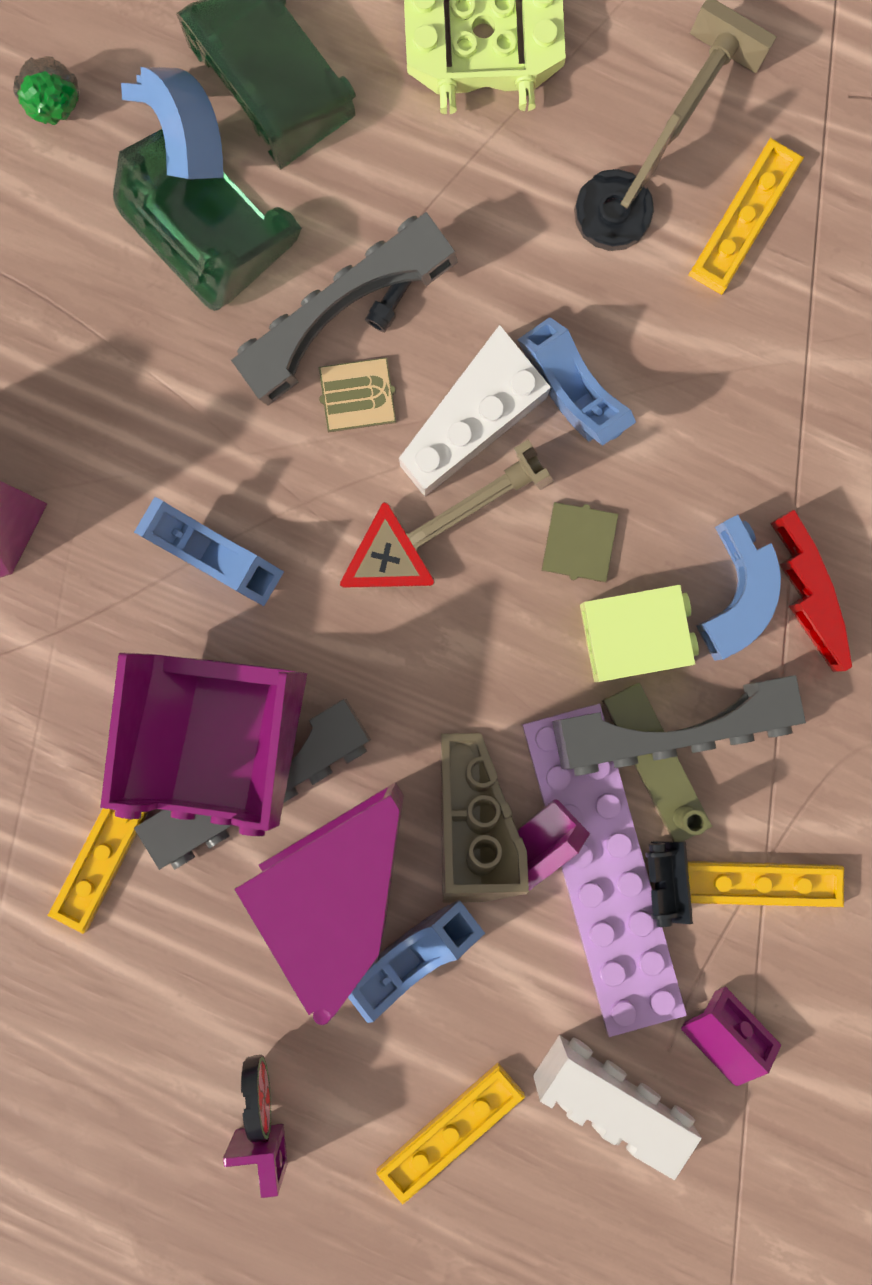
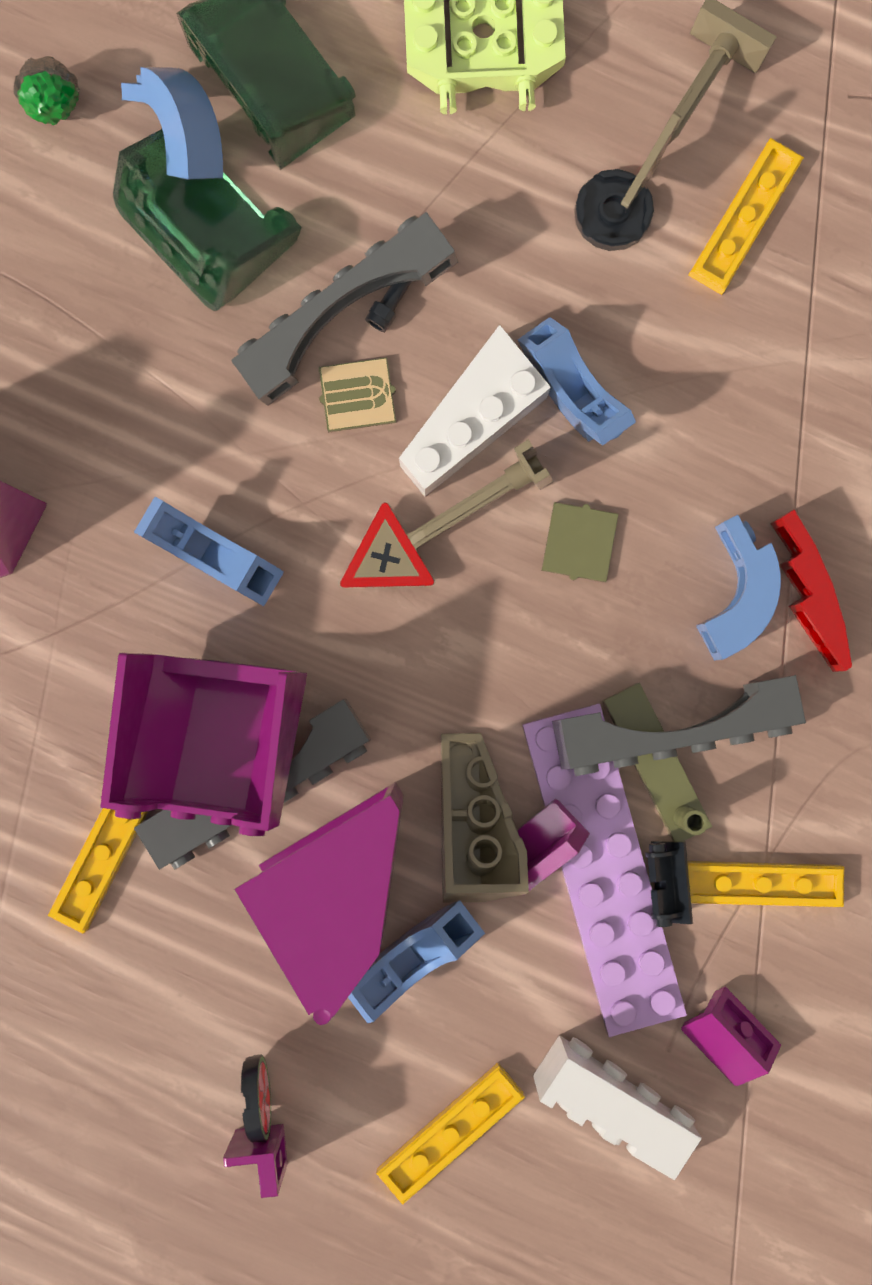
yellowish green brick [580,585,699,682] -> none

